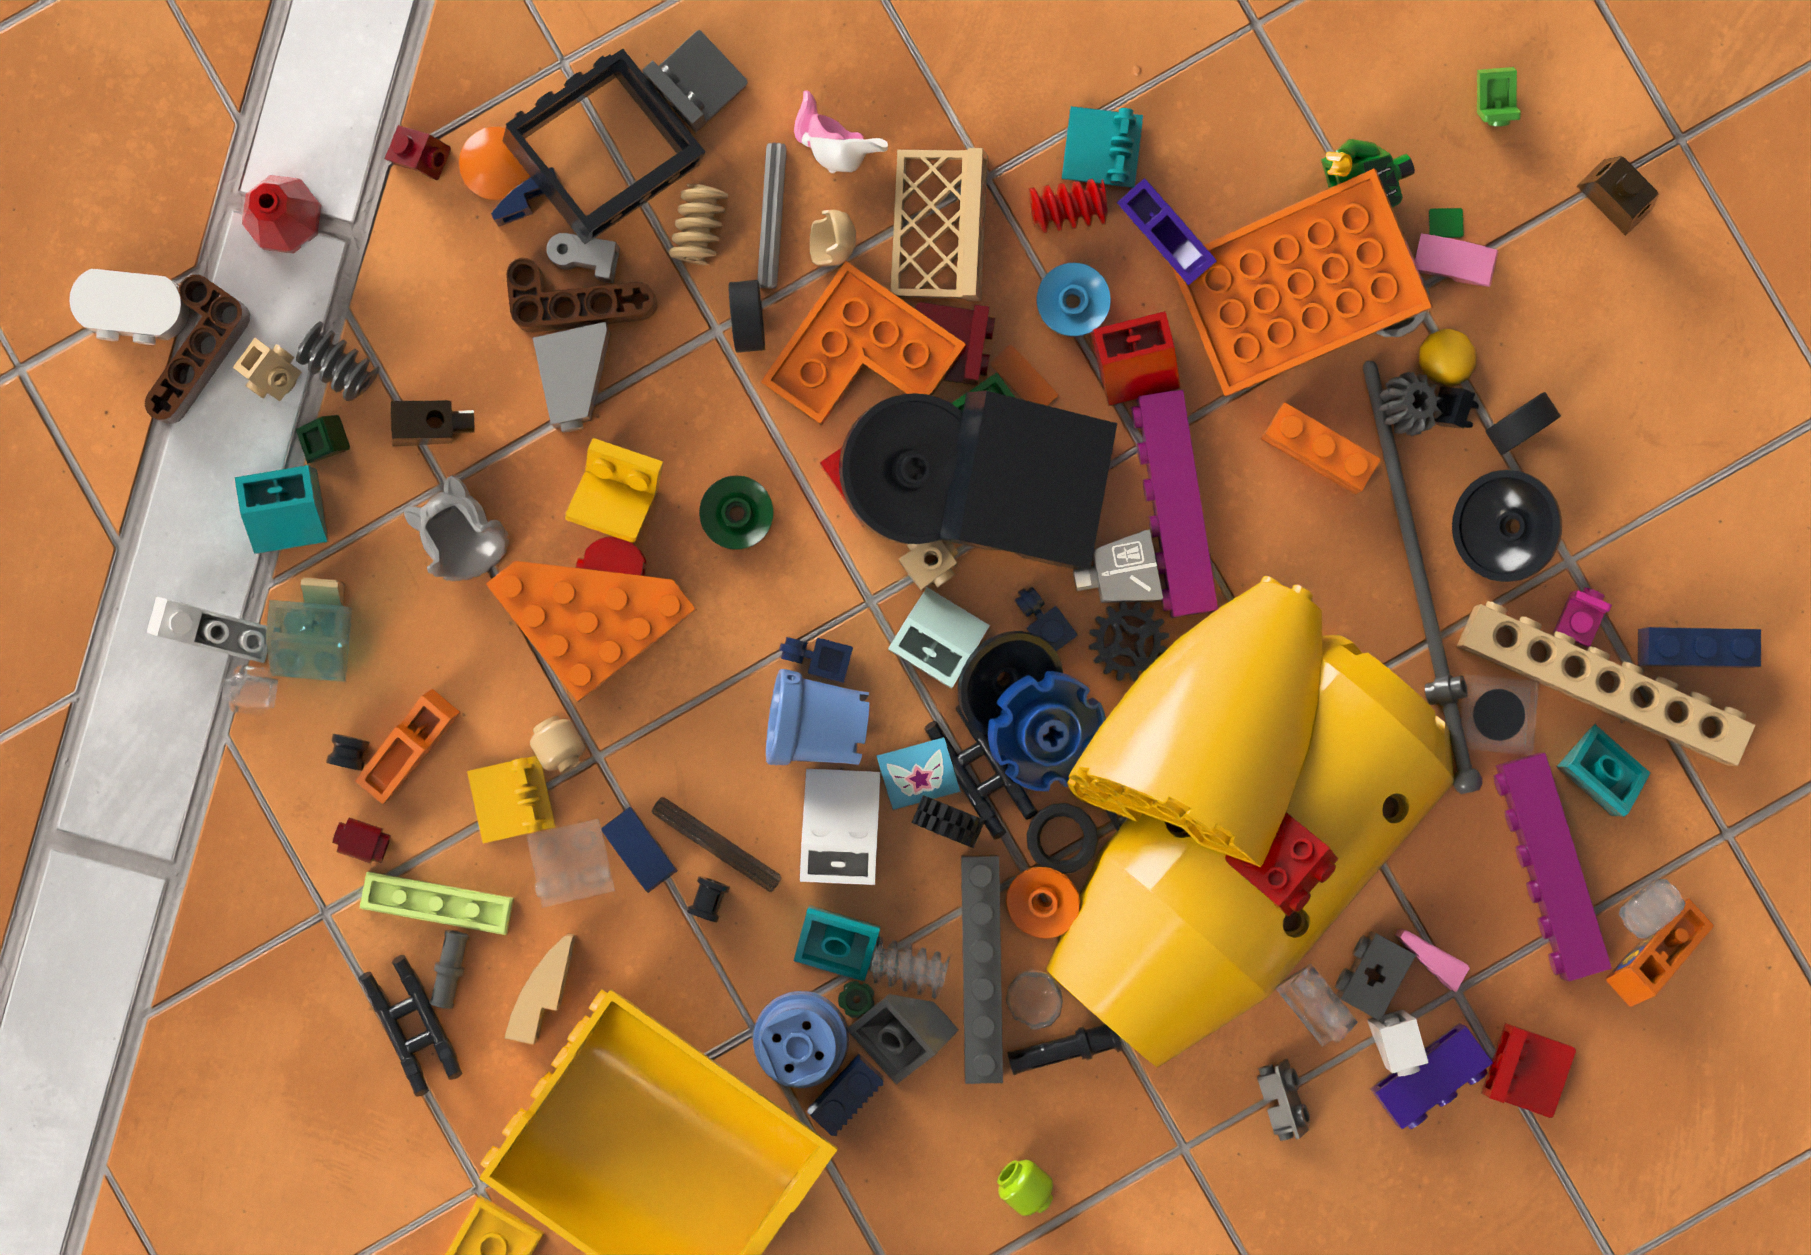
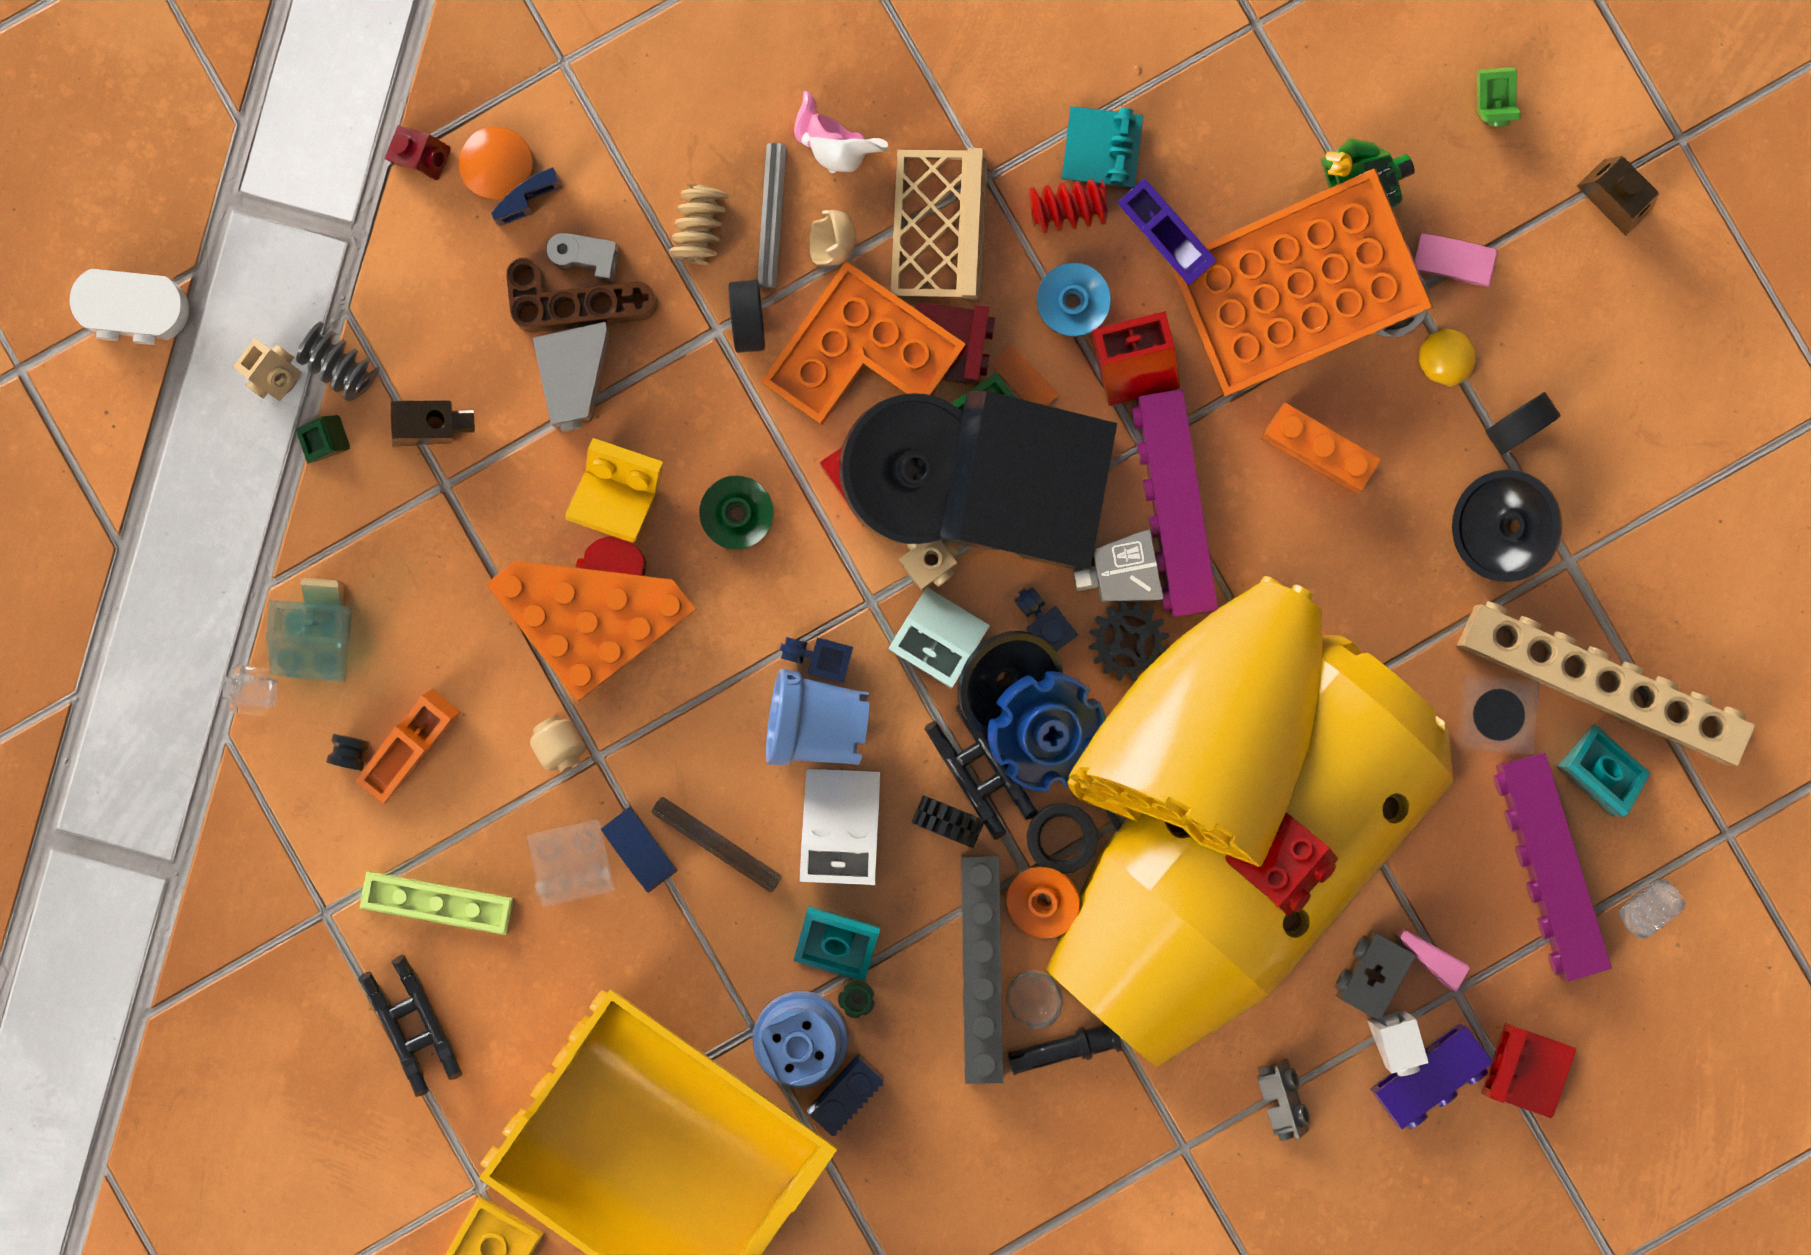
reddish brown beam [145,275,250,424] -> none
white slope [147,597,274,663] -> none
teal slope [234,465,329,554] -> none
red cone [242,175,322,254] -> none
dark red brick [332,817,391,864] -> none
light grey hair [404,475,509,581] -> none
dark grey pin [429,930,469,1009] -> none
yellow hinge [467,756,556,843] -> none
black window [502,49,705,244] -> none
tan slope [504,933,576,1044] -> none
dark grey bracket [642,30,748,133] -> none
black bush [687,876,730,922] -> none
dark grey slope [847,994,959,1085] -> none
clear piece [869,936,950,999] -> none
medium azure sticker [877,737,961,810] -> none
lime head [997,1159,1053,1216] -> none
clear bracket [1276,964,1358,1047] -> none
dark grey bar [1363,361,1482,794] -> none
dark grey gear [1378,372,1443,436] -> none
green sticker [1429,208,1464,238] -> none
black tile [1434,387,1479,429] -> none
dark pink bracket [1553,587,1612,647] -> none
orange slope [1605,899,1714,1007] -> none
dark blue brick [1638,627,1761,668] -> none

